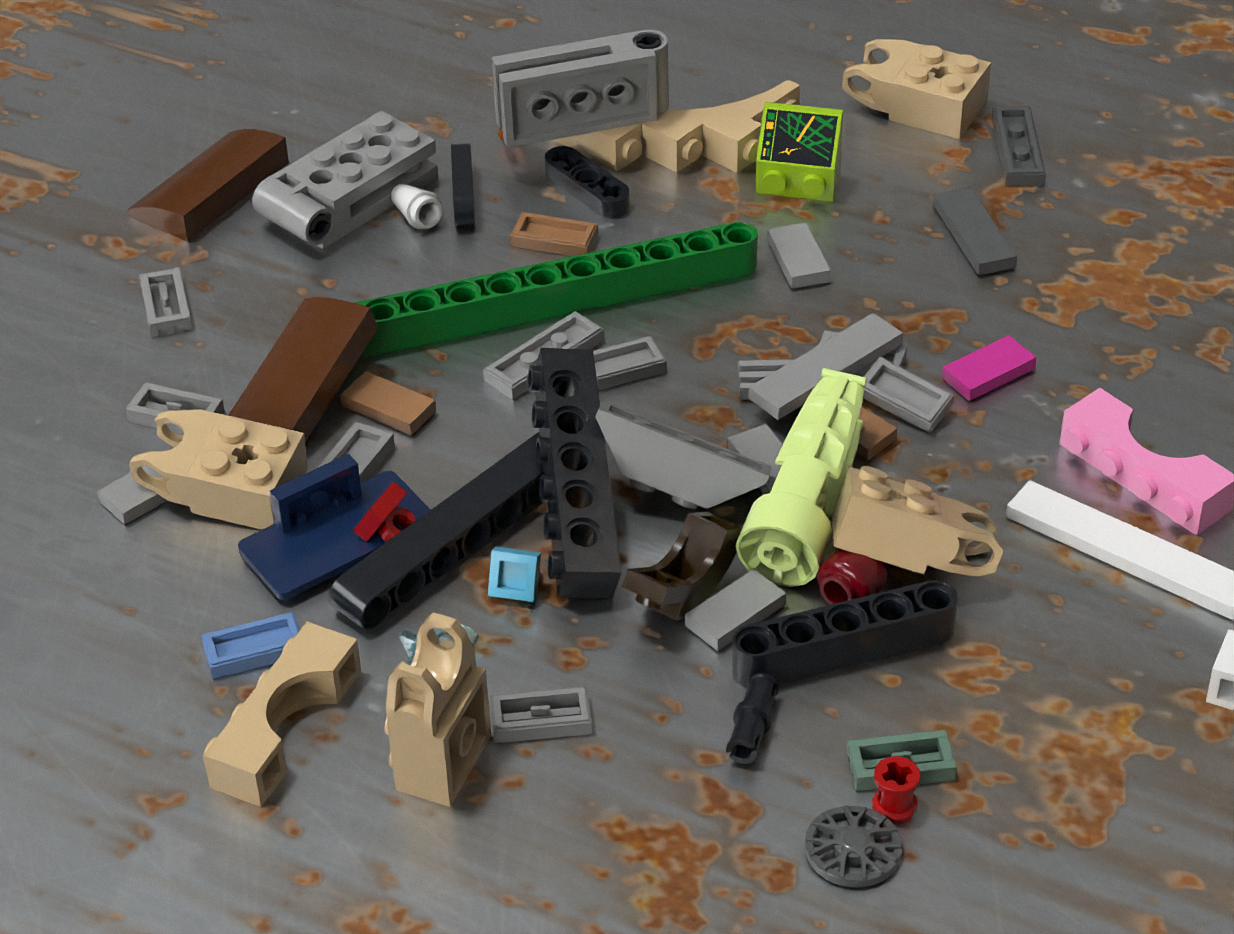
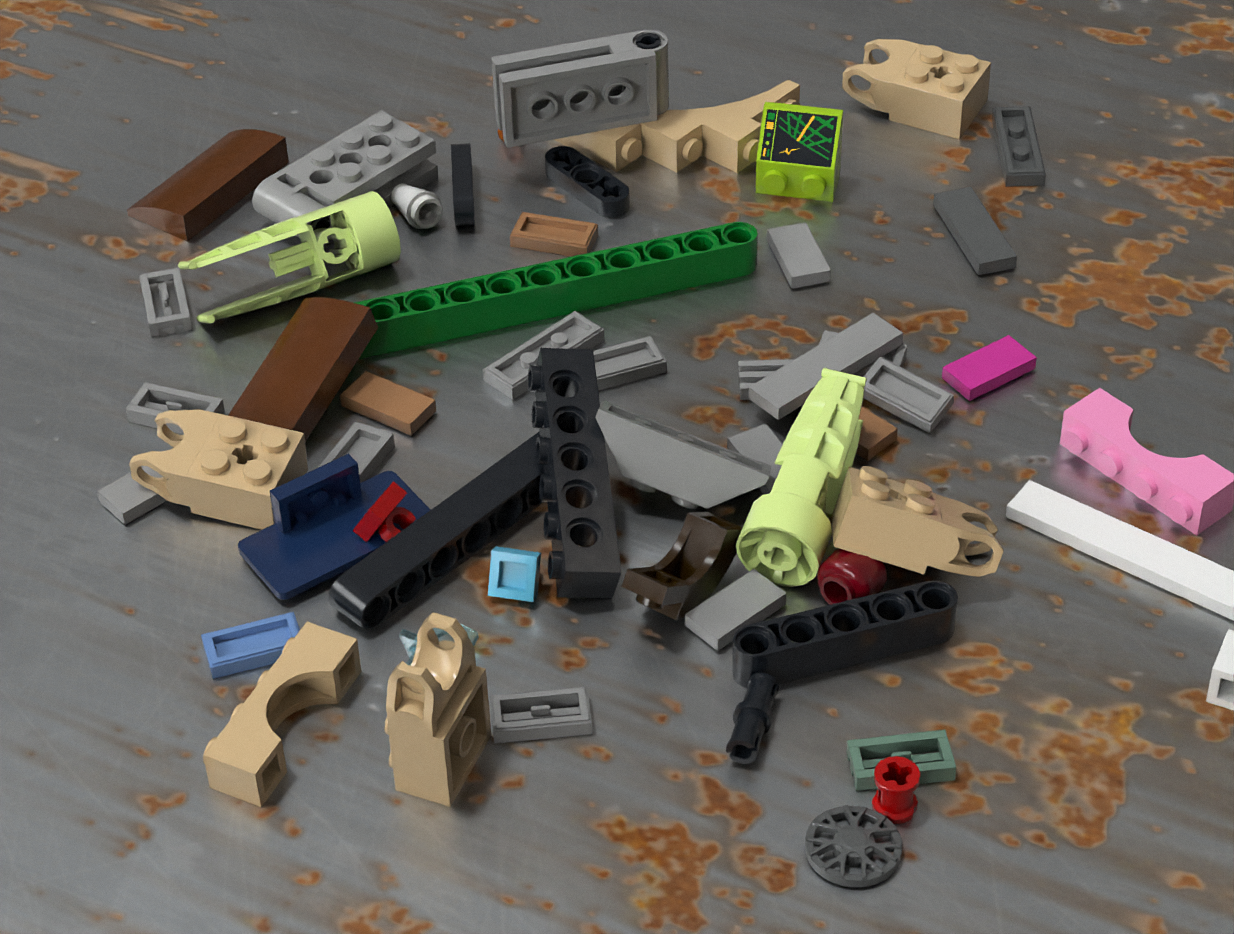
none -> yellowish green piece [178,191,401,323]

